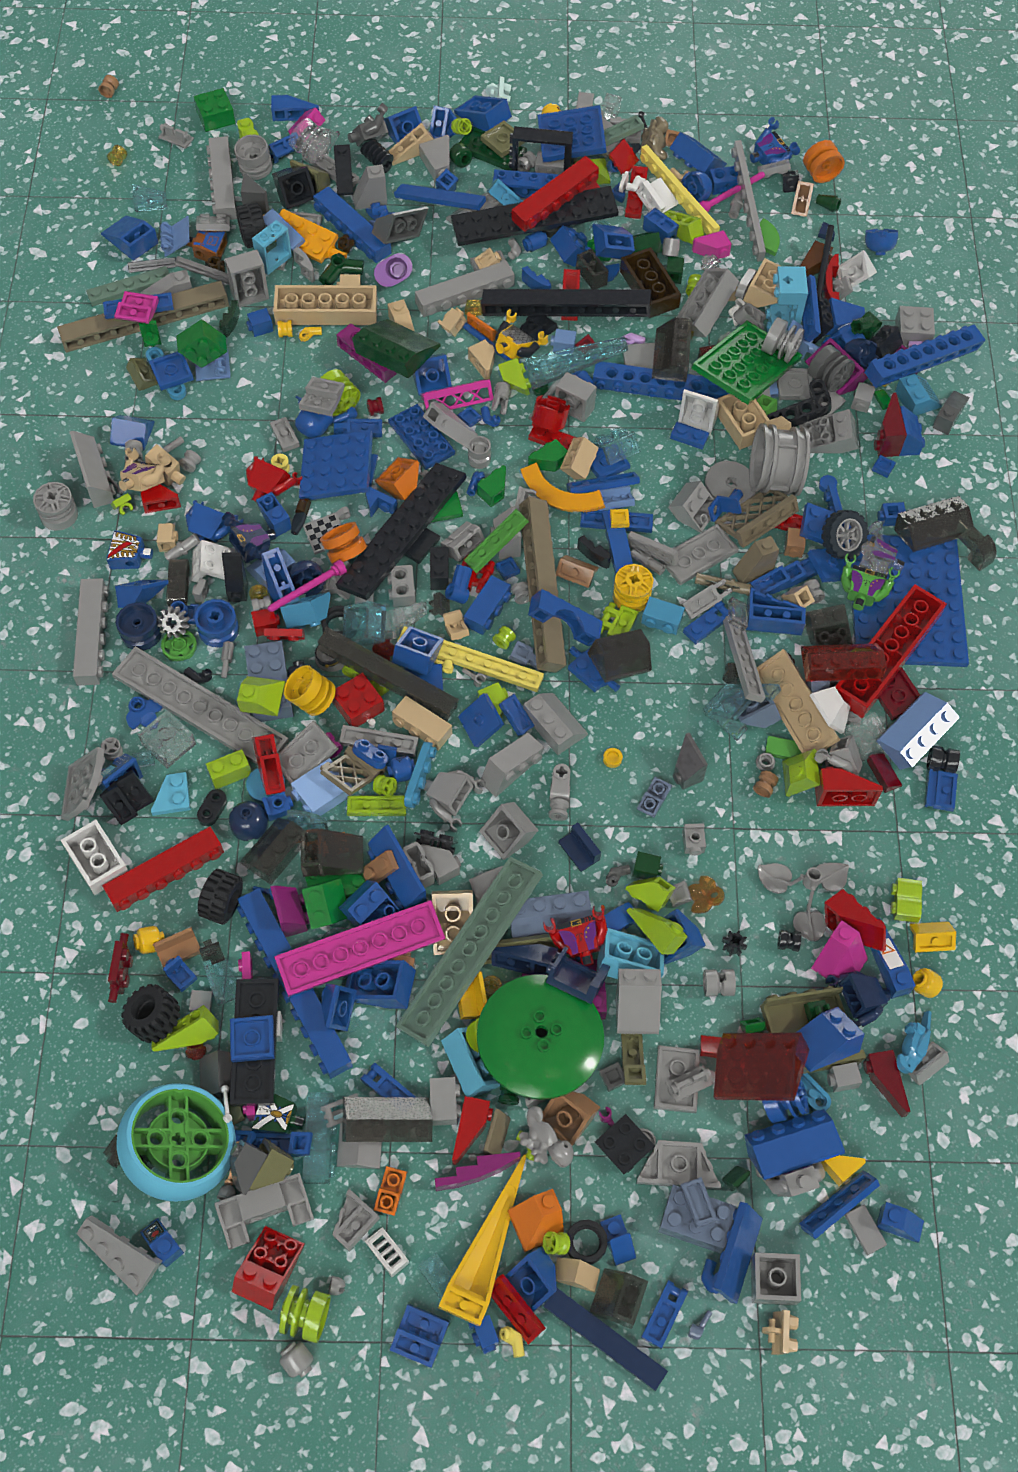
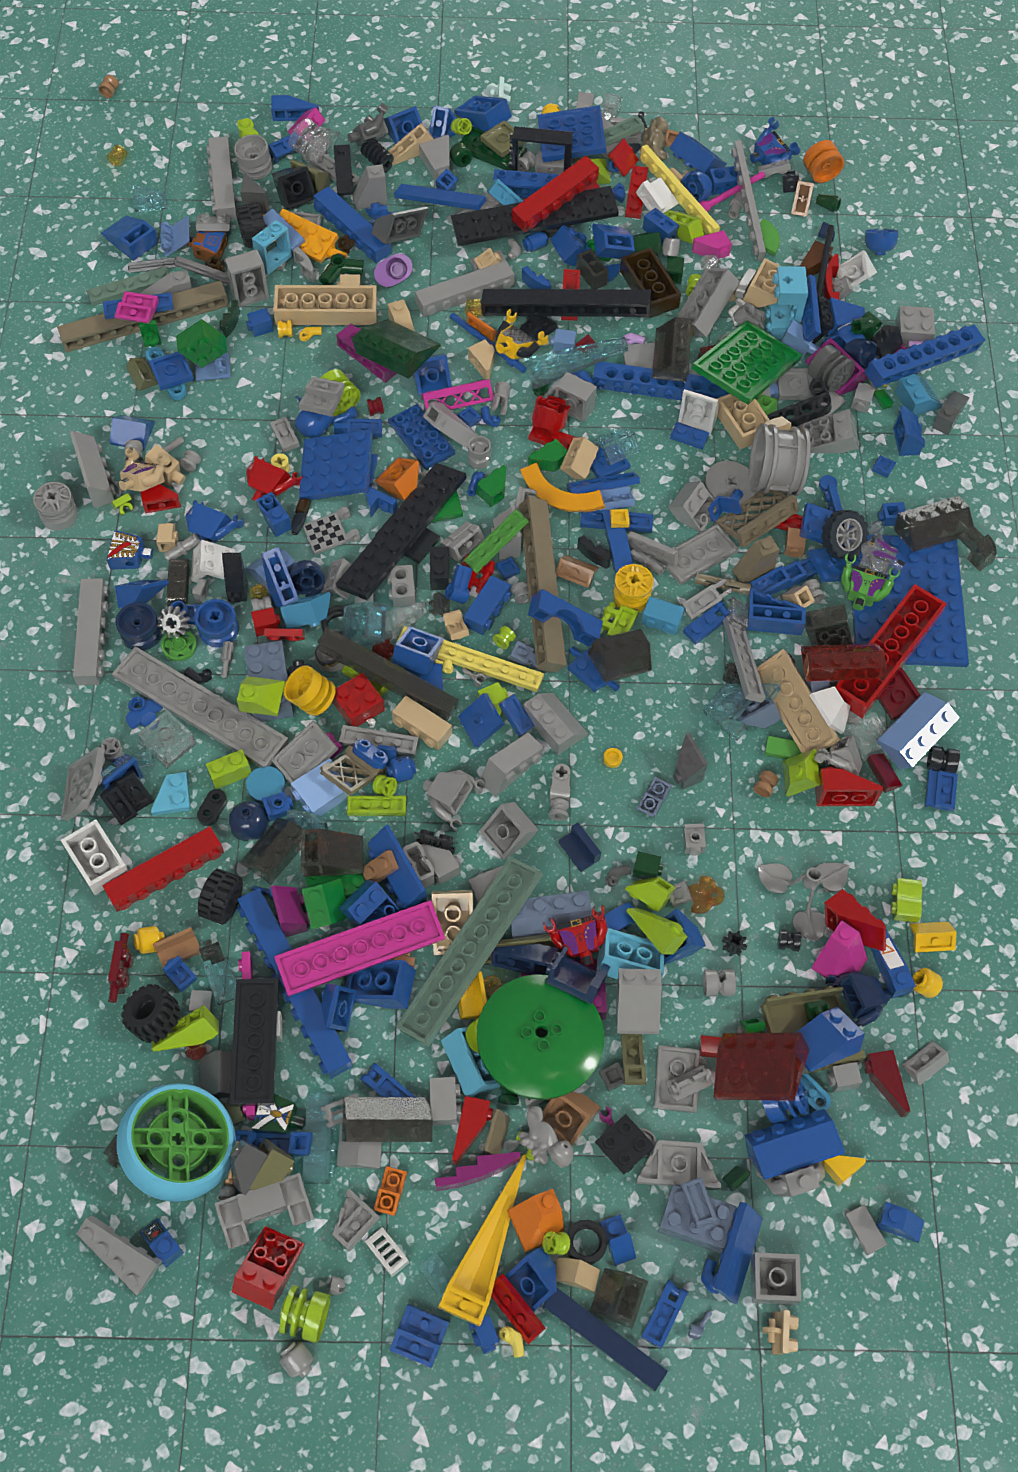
light grey hinge [158,123,194,149] -> none
green brick [193,88,236,132] -> none
white hinge [221,1085,232,1123] -> none
dark blue torso [222,512,276,563] -> none
blue tile [230,1015,275,1062] -> none
red slope [252,734,286,795] -> none
dark pink piece [268,560,347,612] -> none
orange wheel [320,522,367,564] -> none
dark azure plate [404,742,437,808] -> none
tan brick [438,307,467,337] -> none
lime slope [498,358,531,395] -> none
white piece [619,171,646,193] -> none
light grey plate [756,753,775,771] -> none
light grey wheel [761,317,805,363] -> none
blue plate [799,1170,880,1239] -> none
dark red slope [874,392,907,458] -> none
dark azure animal [897,1011,931,1074] -> none

